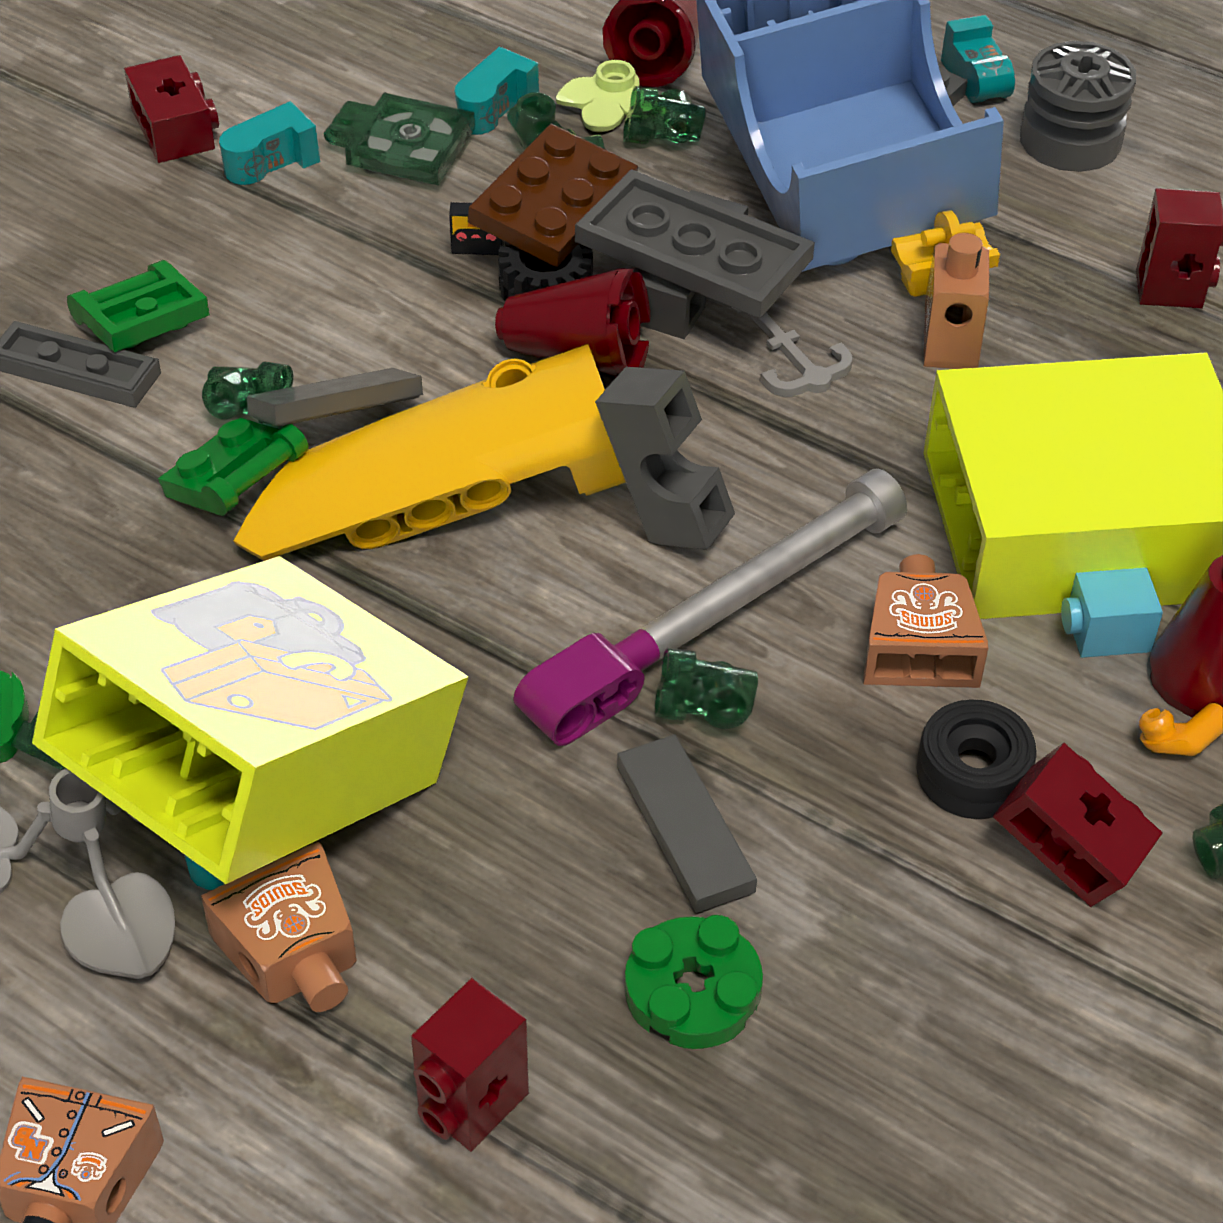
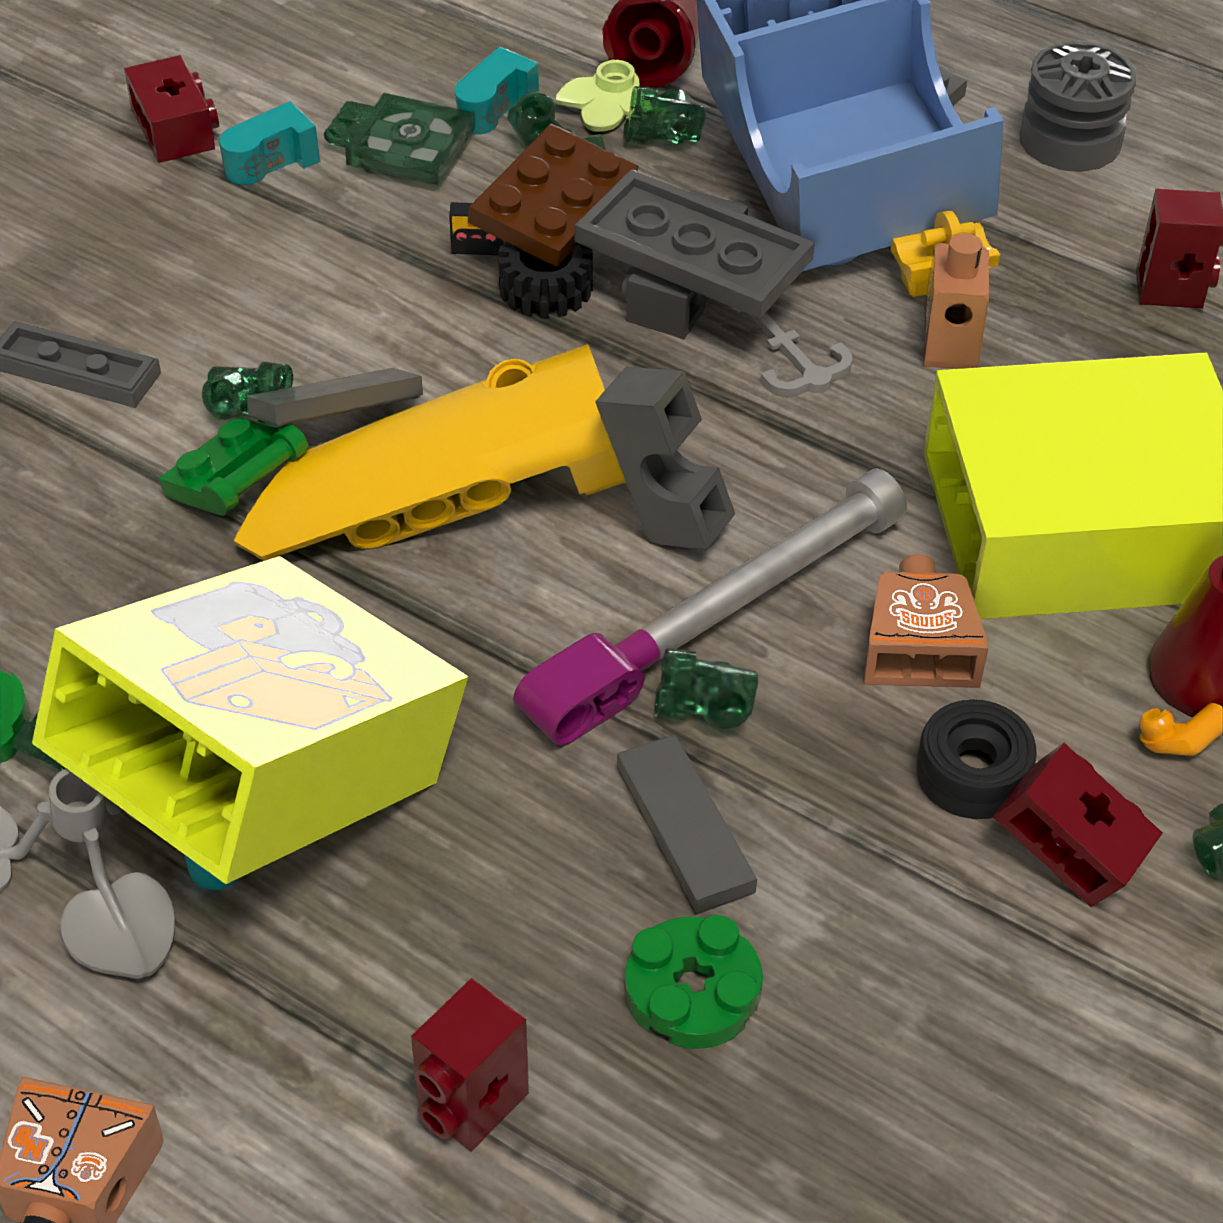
green plate [67,259,209,353] -> none
nougat torso [201,842,356,1012] -> none
dark red cone [495,268,650,377] -> none
teal leg [941,15,1015,103] -> none
medium azure brick [1061,567,1163,658] -> none

